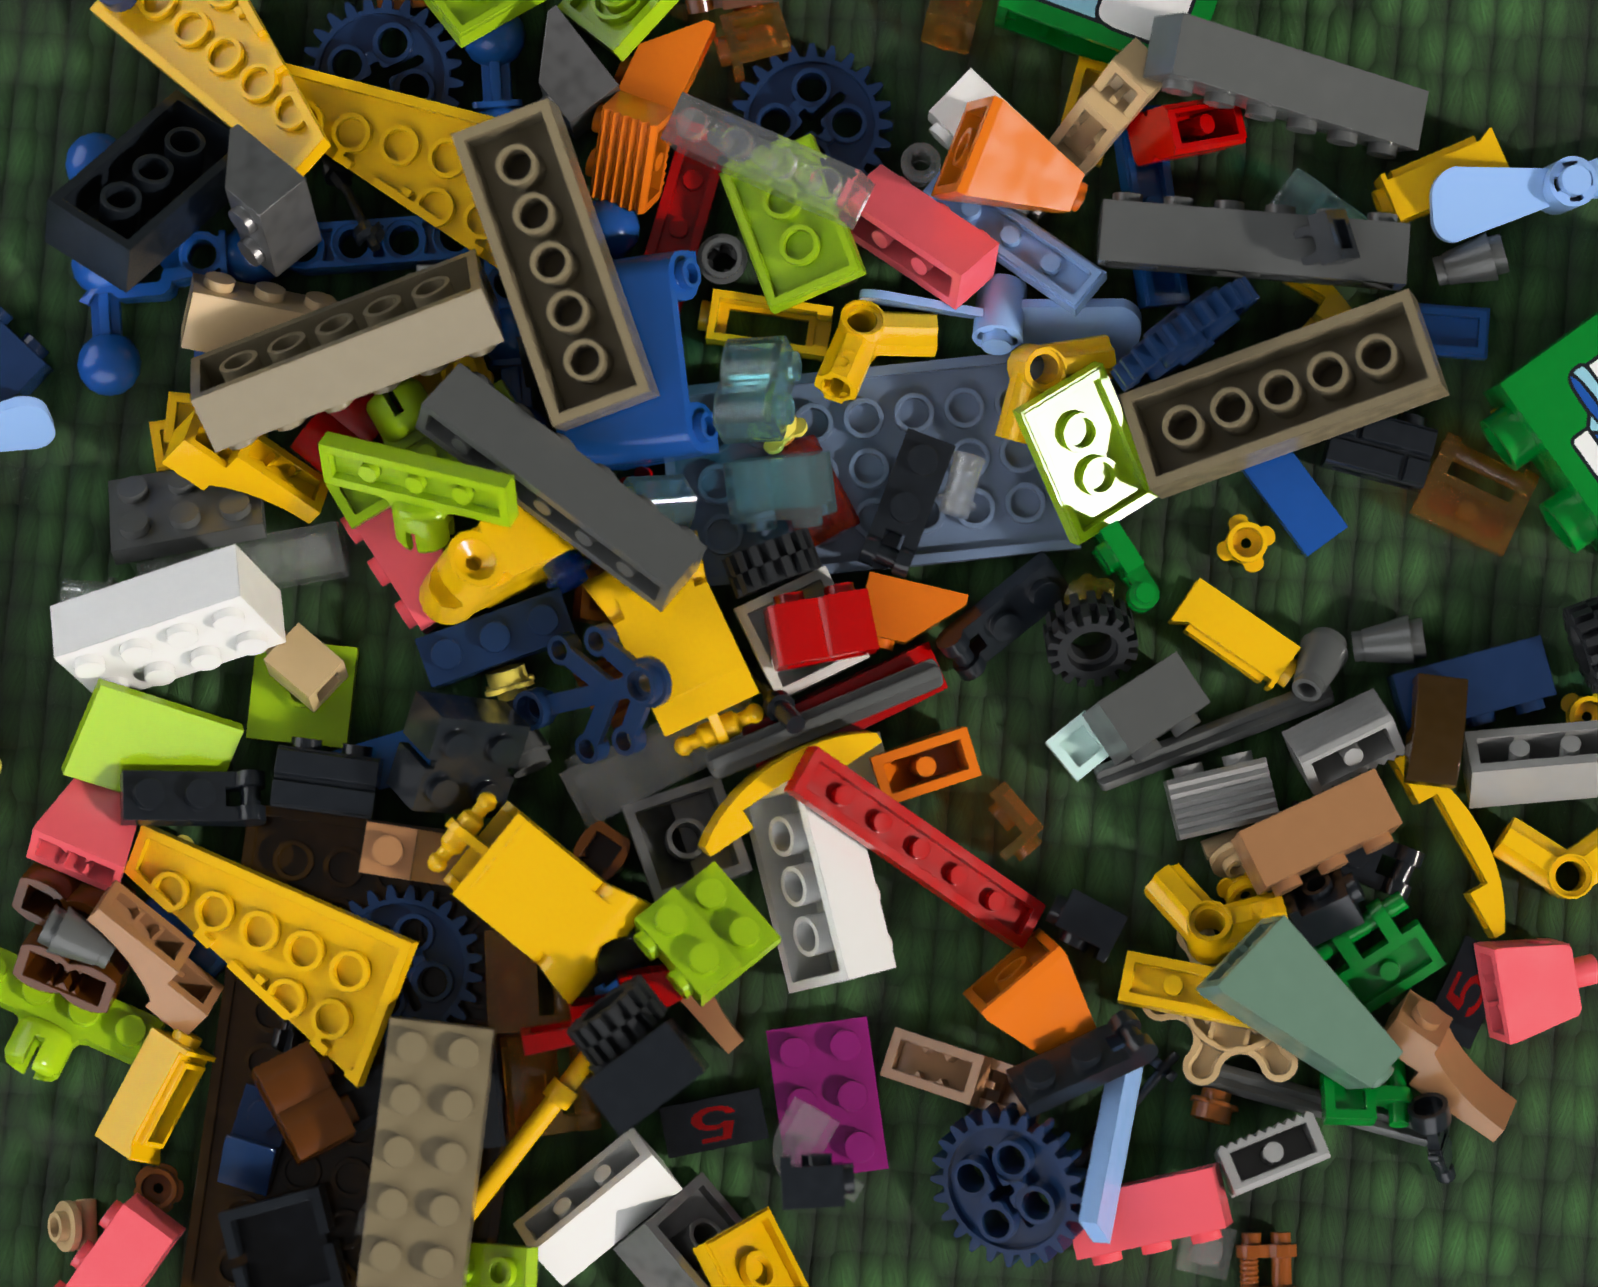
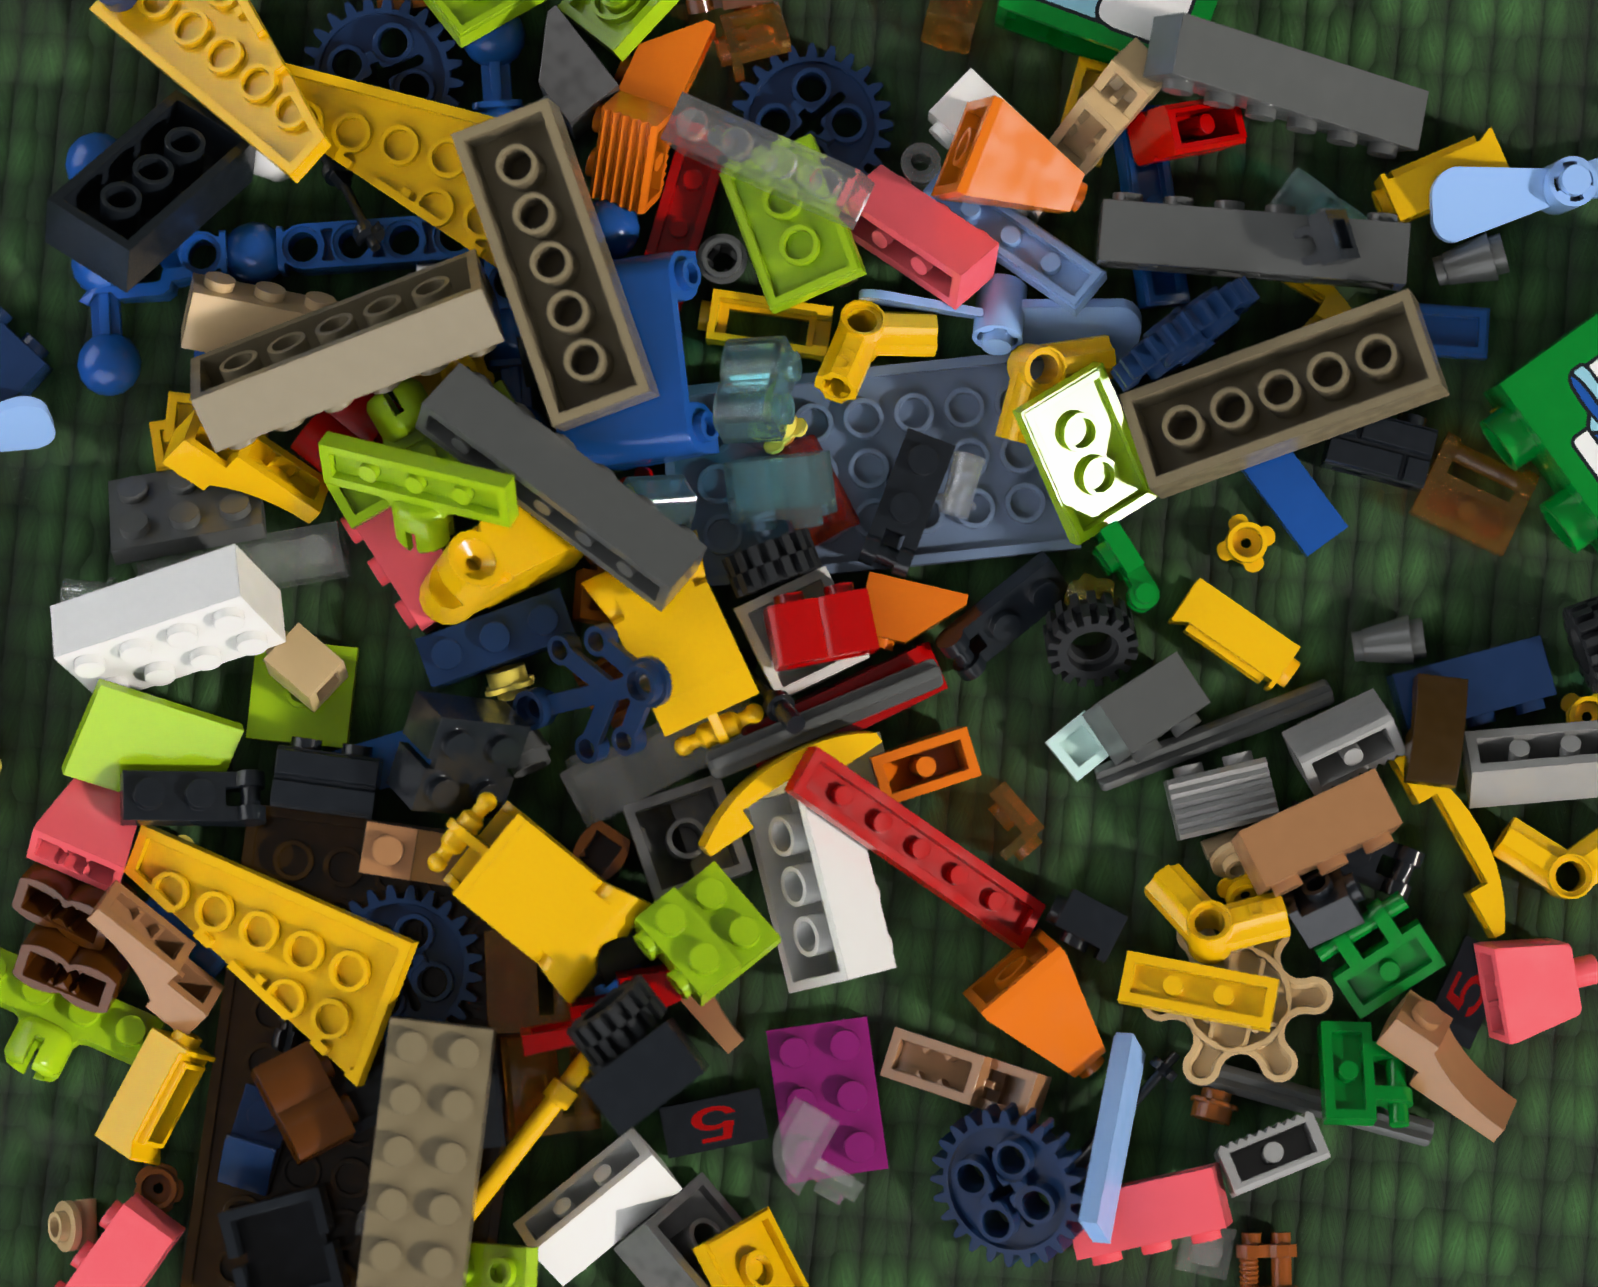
dark grey cone [36,905,116,969] -> none
flat silver slope [225,123,322,277] -> none
clear blue plate [542,548,591,593] -> none
black brick [780,1153,855,1210] -> none
black plate [1006,1009,1158,1118] -> none
sand green slope [1195,915,1403,1089] -> none
dark grey cone [1292,627,1348,702] -> none
black piece [1407,1093,1456,1184] -> none

